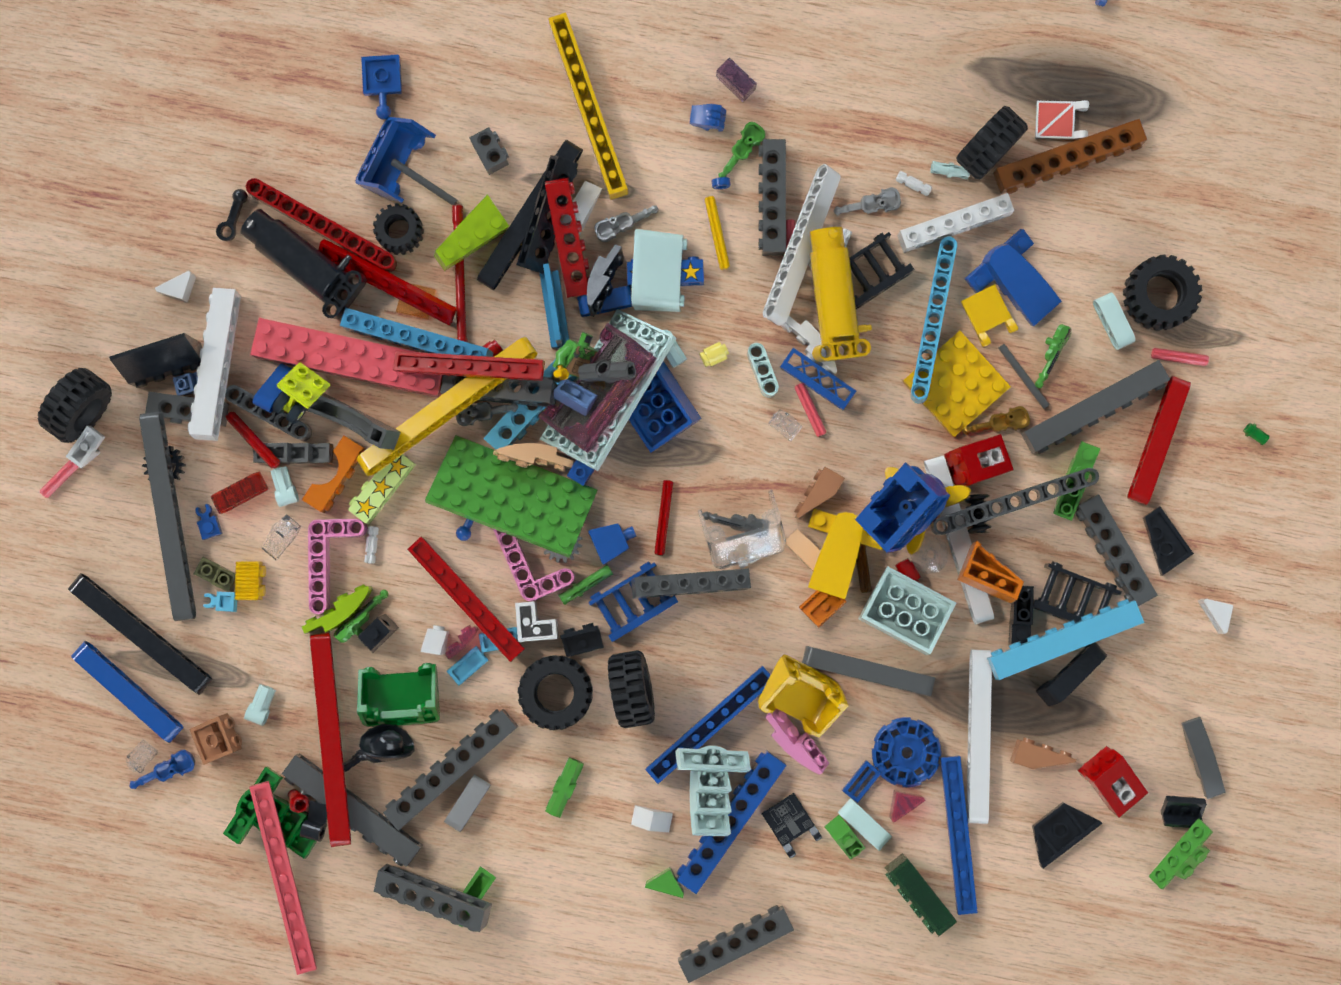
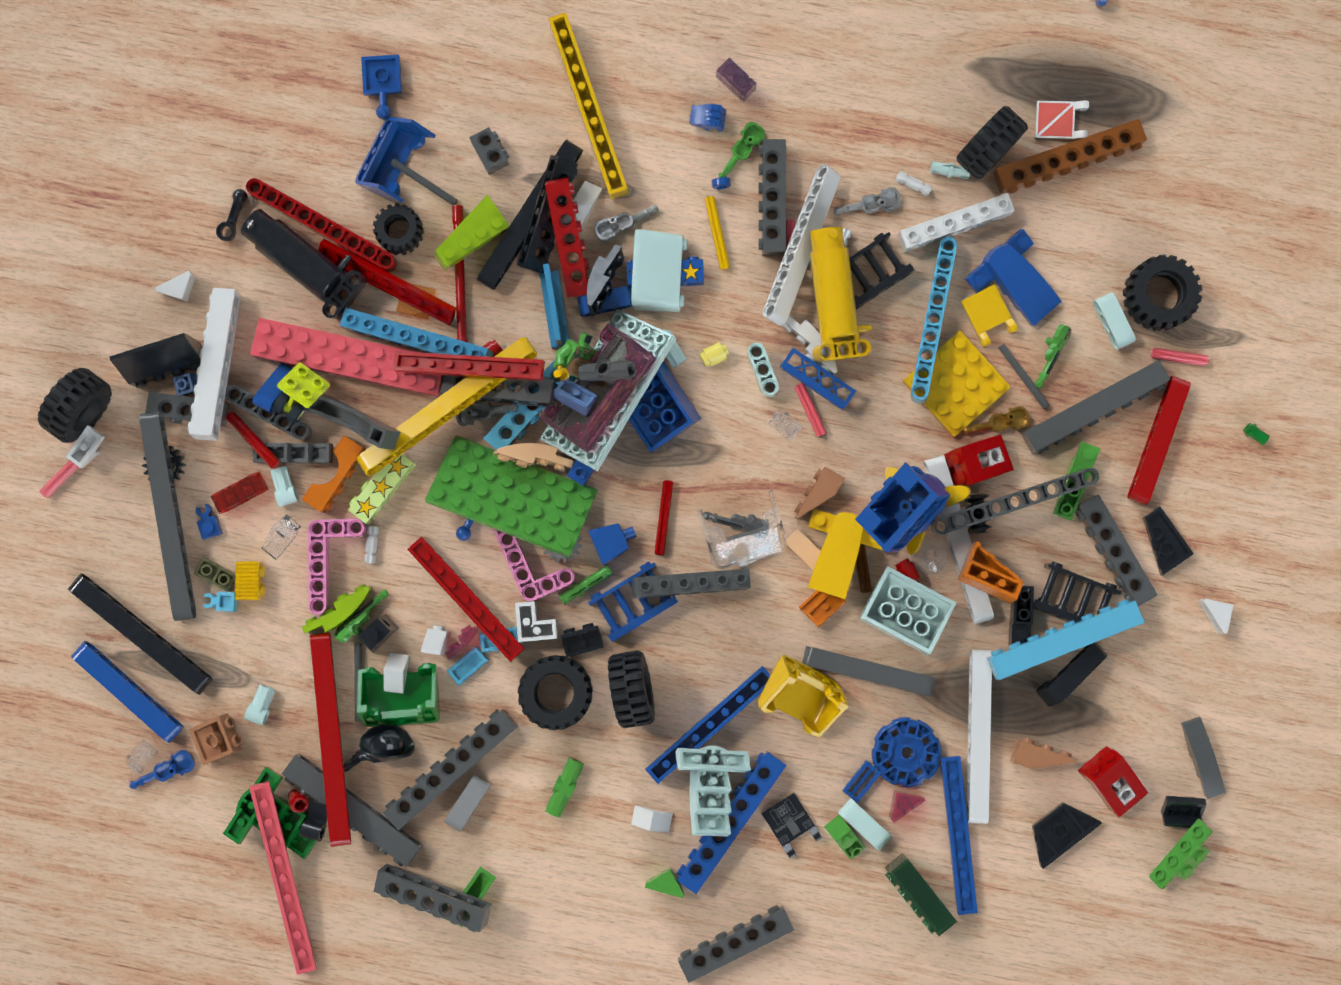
bright pink slope [766,709,829,775] -> none
none -> dark grey bar [354,644,362,722]
none -> white slope [384,653,410,694]

